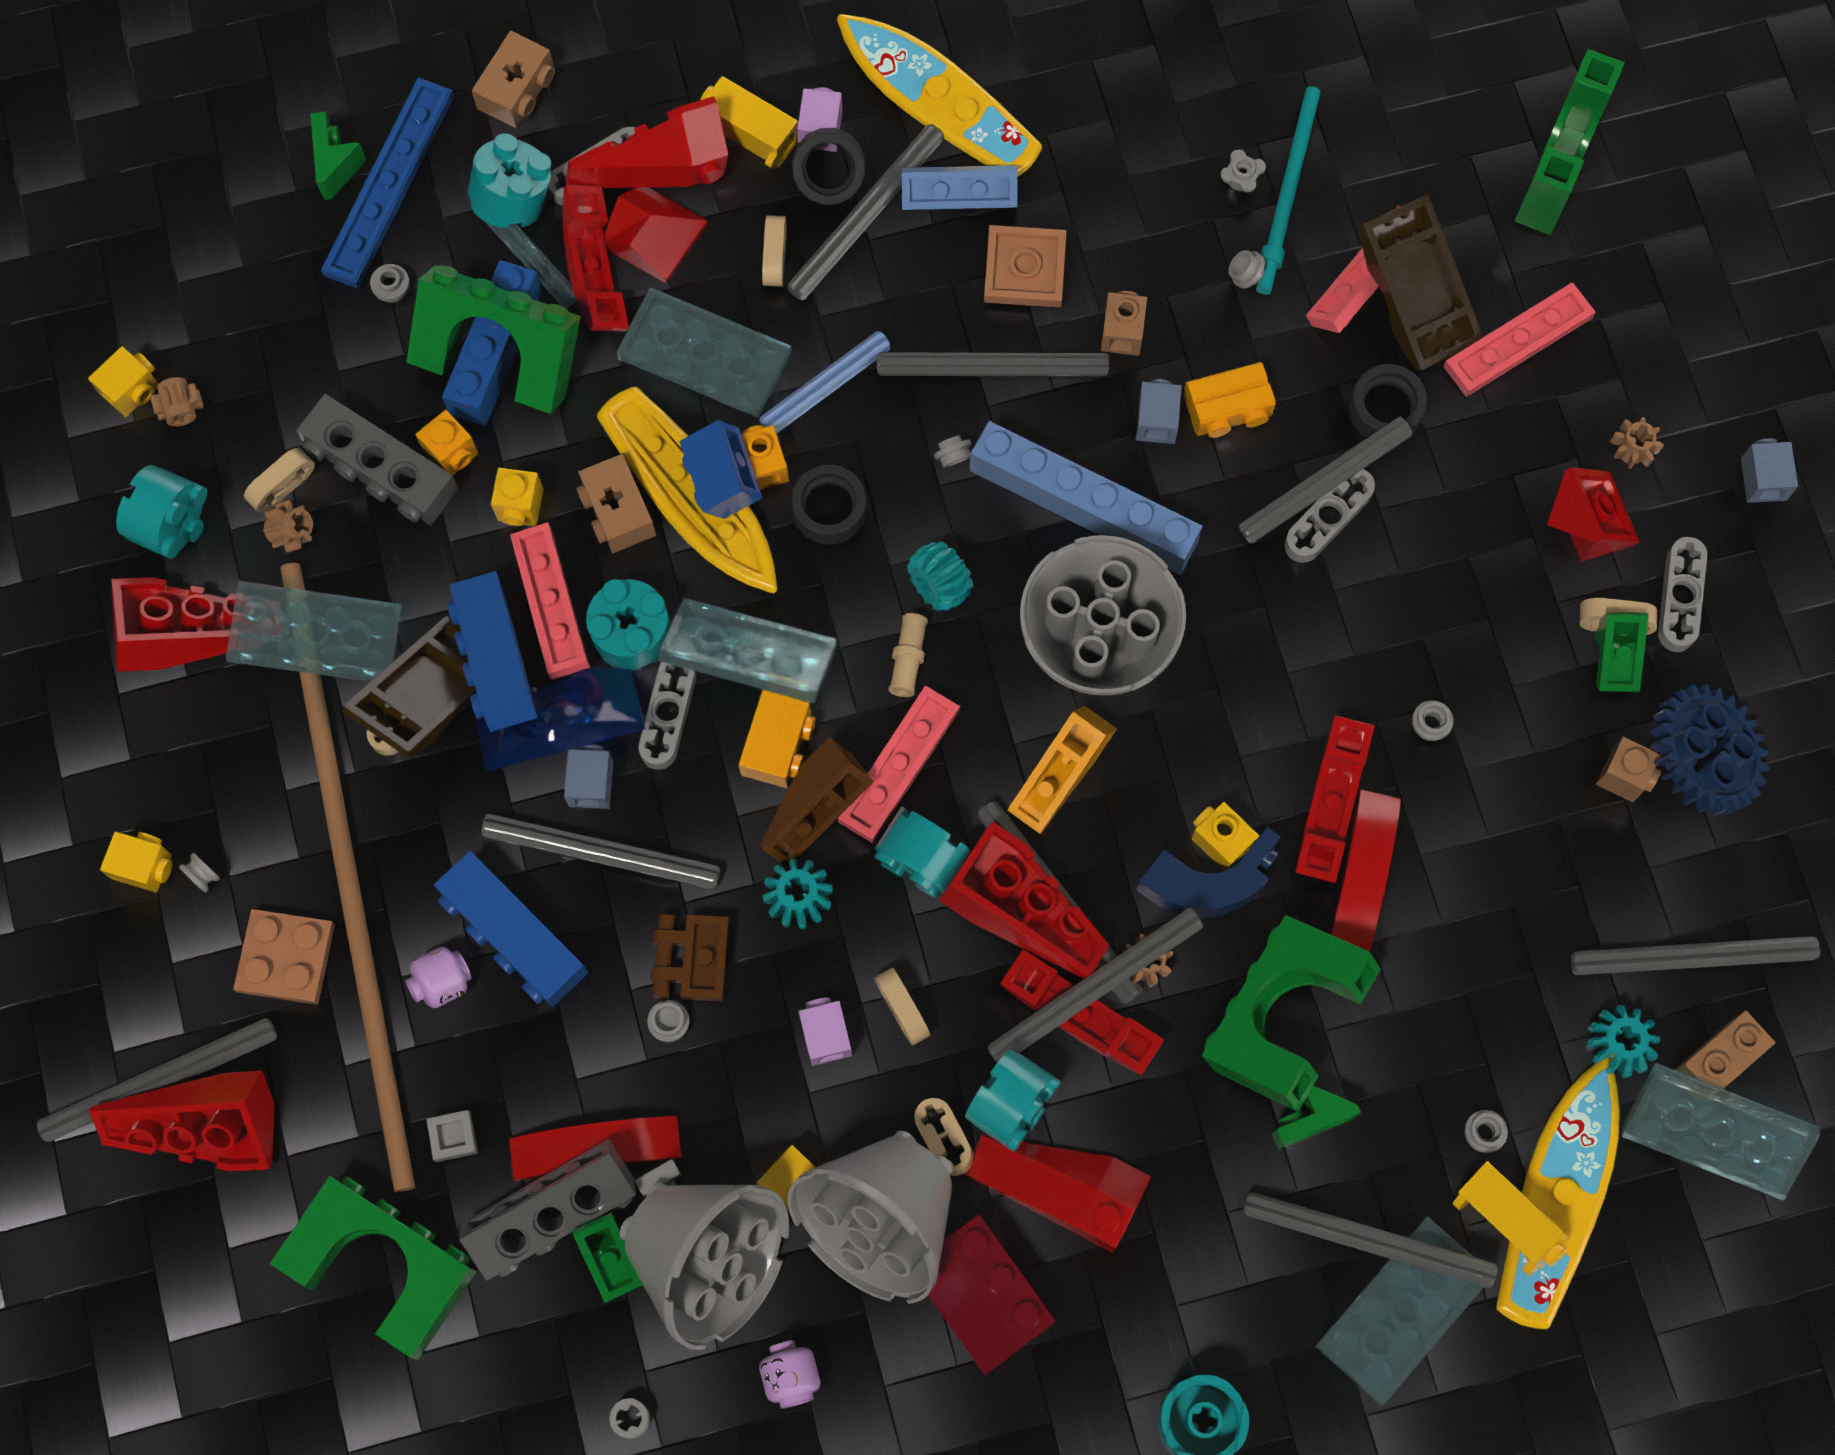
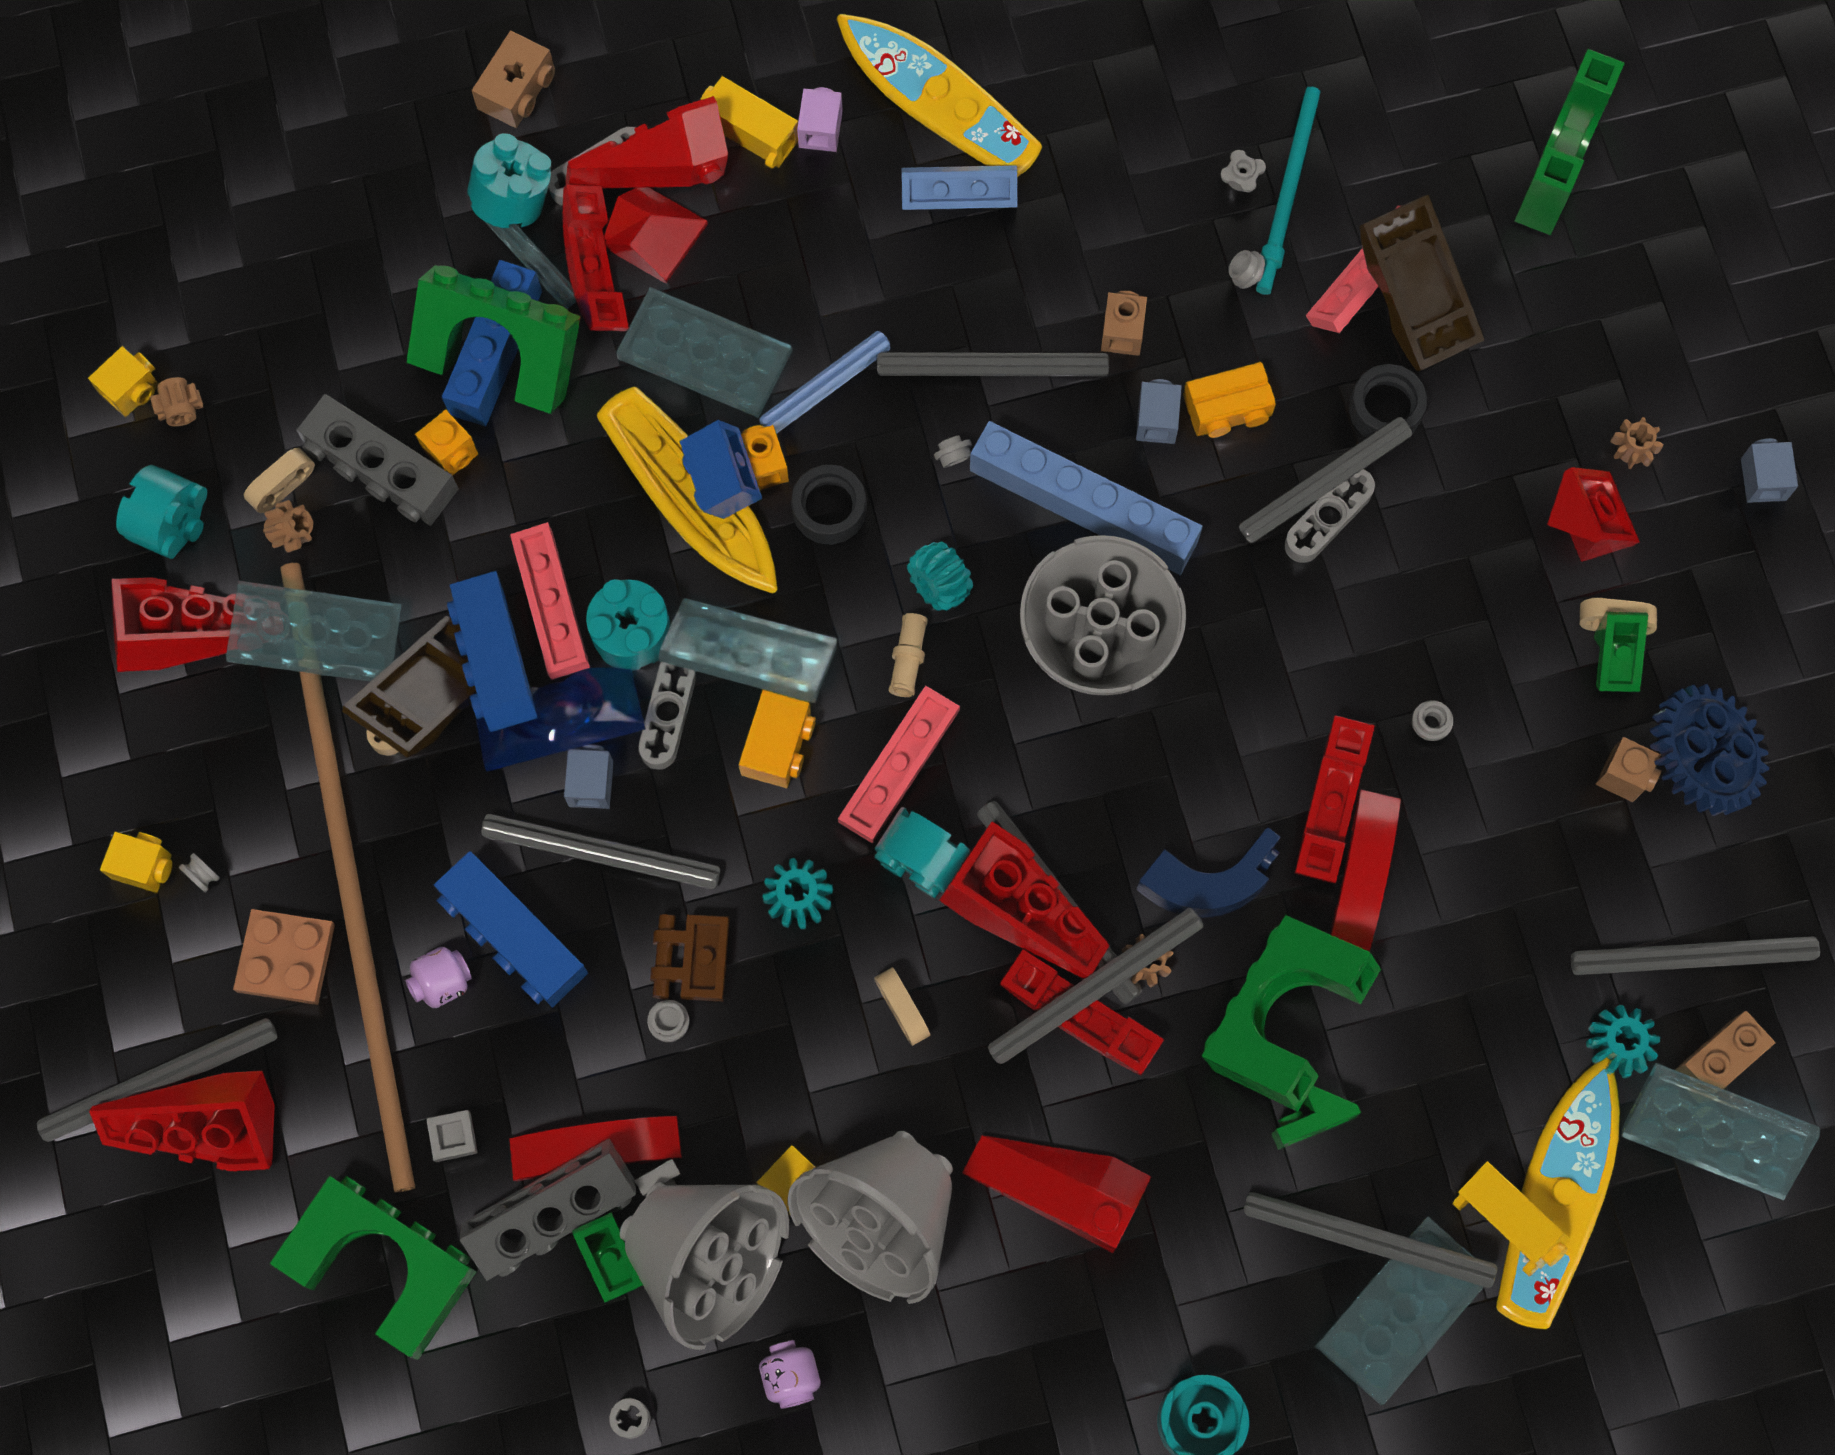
green slope [310,112,366,200] -> none
blue tile [321,77,454,289] -> none
light grey plate [370,264,410,302] -> none
yellow brick [491,467,544,526] -> none
medium nougat brick [576,453,656,554] -> none
reddish brown slope [760,737,874,868] -> none
tan beam [762,215,787,287] -> none
dark grey axle [788,124,943,300] -> none
black tyre [792,128,865,205] -> none
lavender brick [799,998,852,1066] -> none
tan beam [914,1098,974,1176] -> none
dark red slope [928,1215,1056,1376] -> none
teal brick [965,1049,1061,1152] -> none
nougat plate [984,225,1067,307] -> none
light orange slope [1007,705,1117,834] -> none
yellow brick [1192,802,1259,871] -> none
coral plate [1444,282,1596,397] -> none
light grey plate [1464,1110,1508,1153] -> none
light grey beam [1658,537,1707,652] -> none

